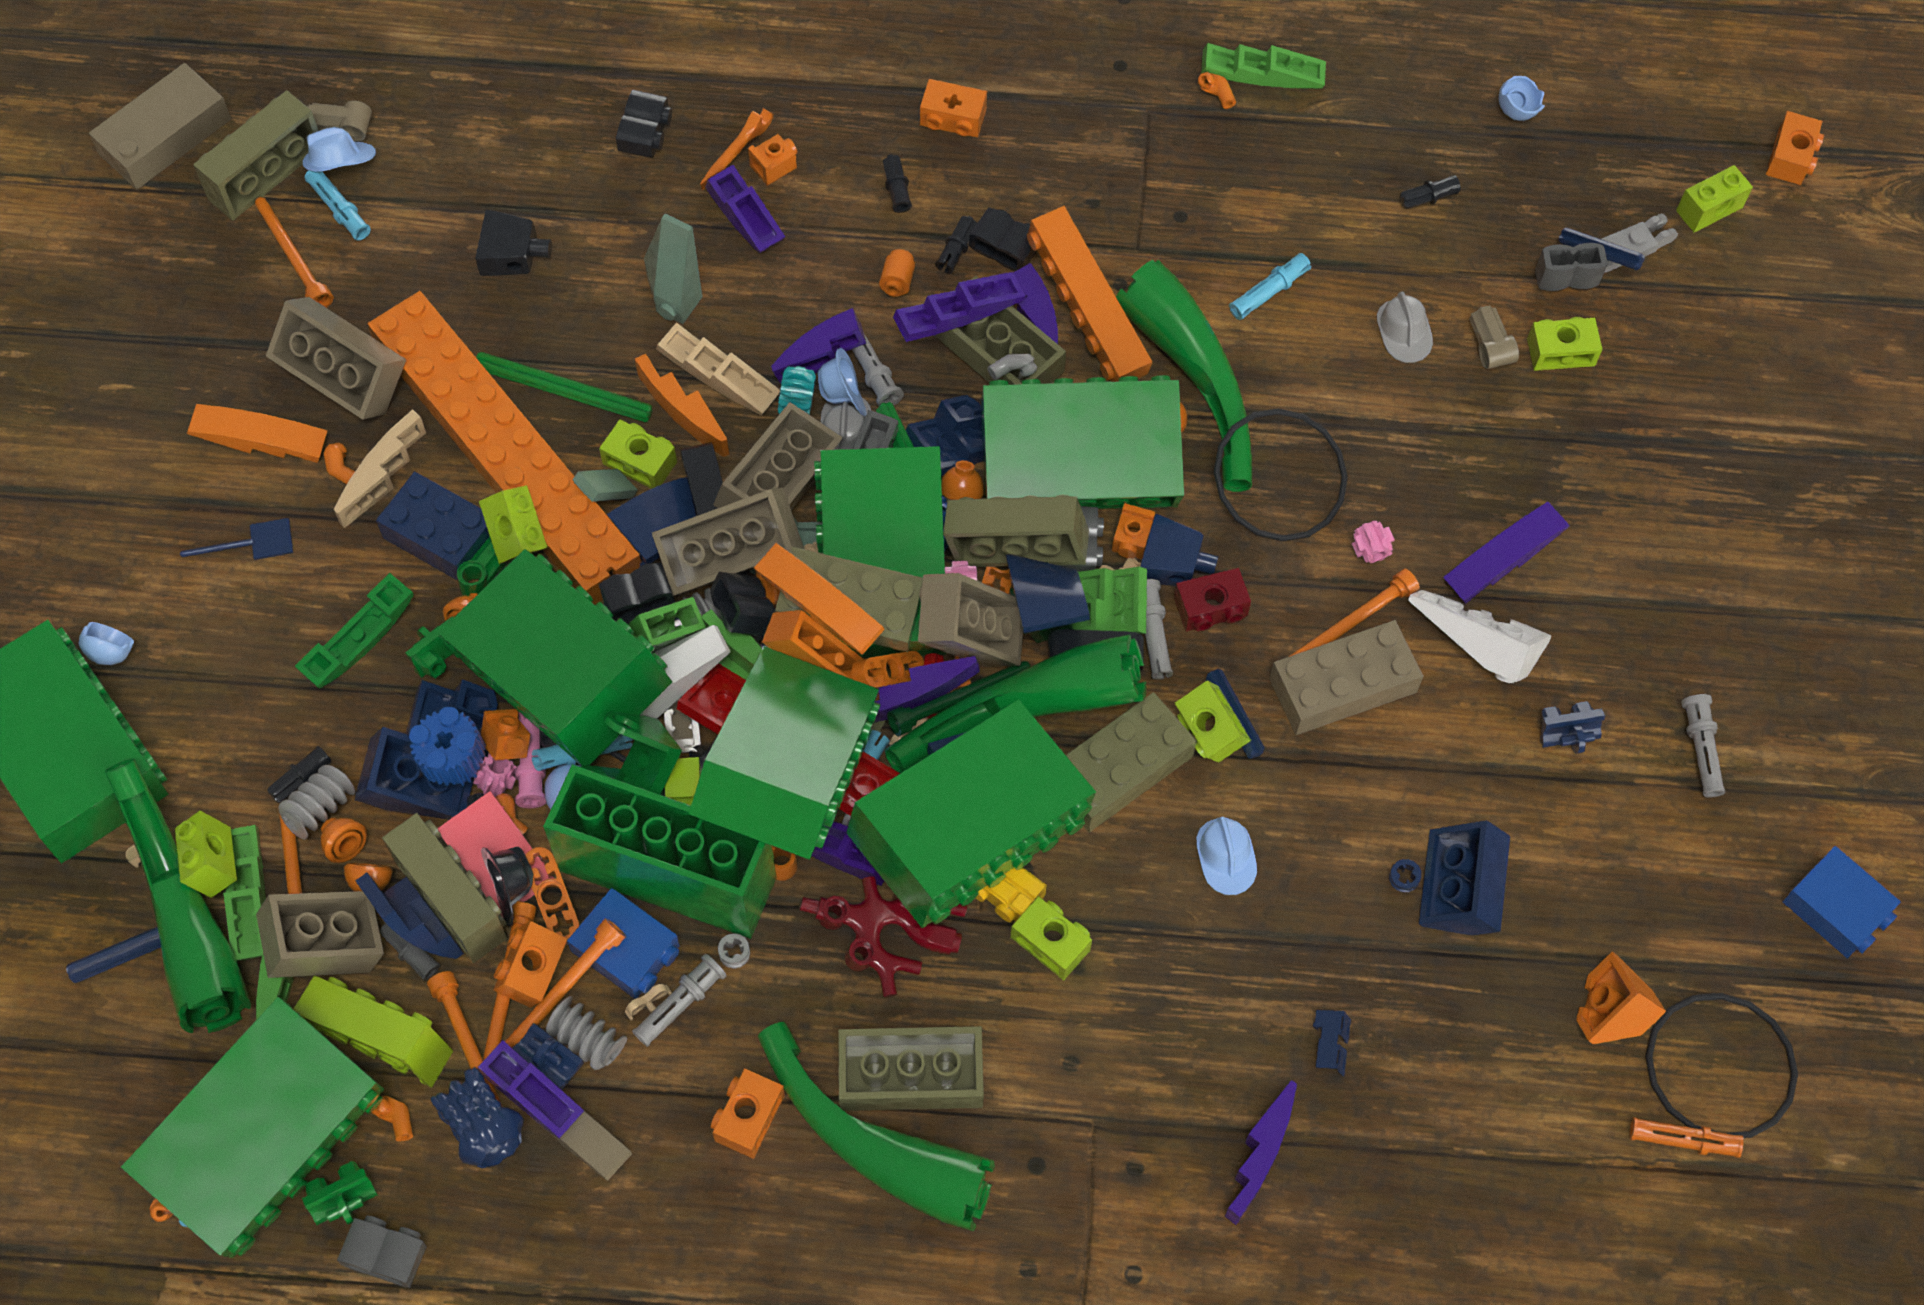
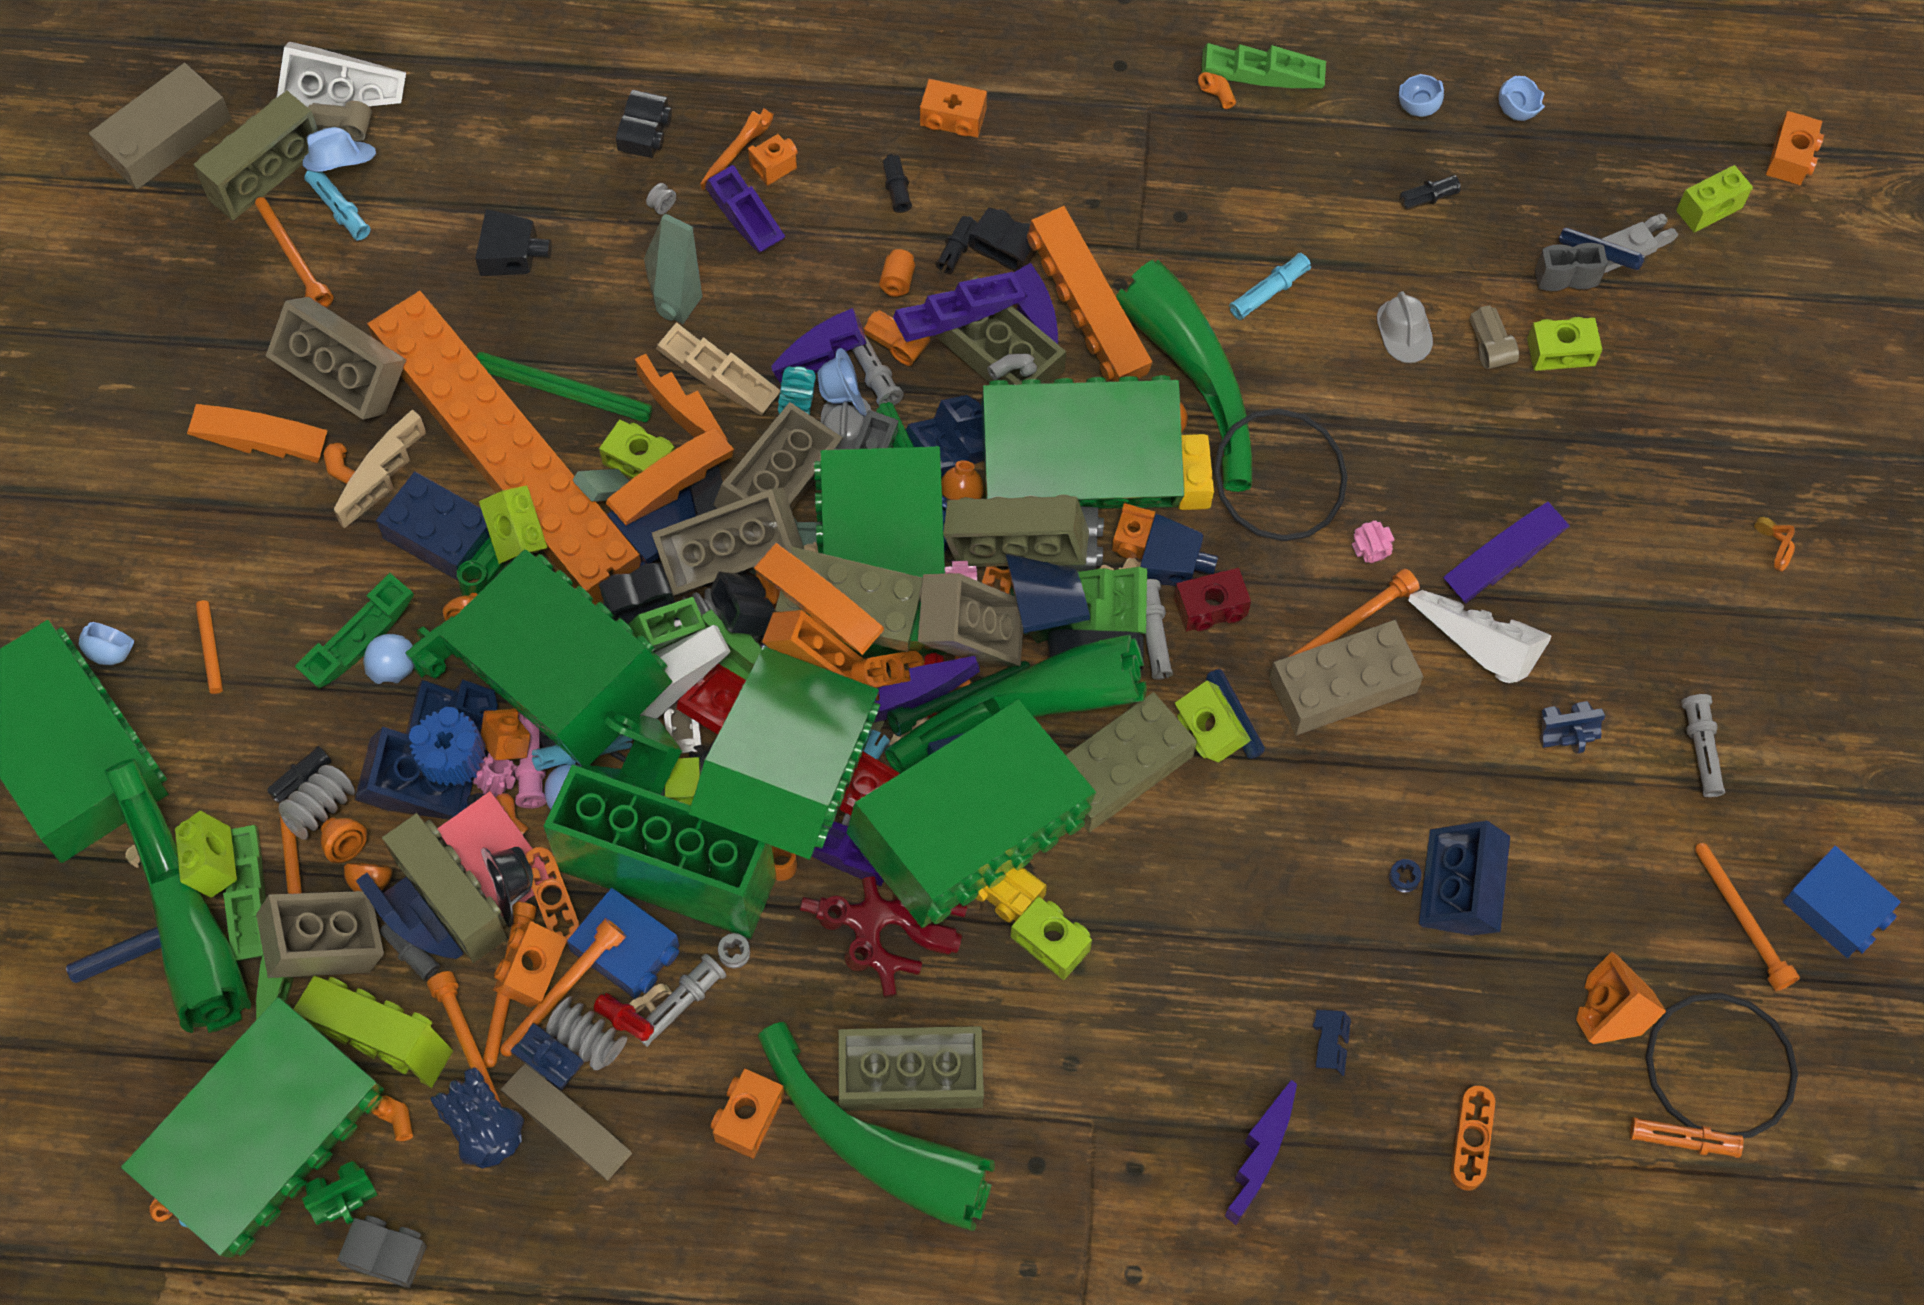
dark blue piece [180,518,293,560] -> none
dark purple slope [477,1040,584,1139] -> none
light blue piece [1196,817,1257,895] -> none
none -> orange bar [196,600,223,694]
none -> white wedge [277,42,406,107]
none -> light blue hair [363,634,414,684]
none -> red axle [594,993,654,1041]
none -> orange slope [606,428,734,525]
none -> light grey bush [646,183,676,214]
none -> orange piece [864,310,931,366]
none -> yellow brick [1178,434,1214,510]
none -> light blue hair [1399,74,1444,117]
none -> orange beam [1451,1086,1495,1191]
none -> orange piece [1695,843,1800,992]
none -> orange piece [1754,517,1795,572]

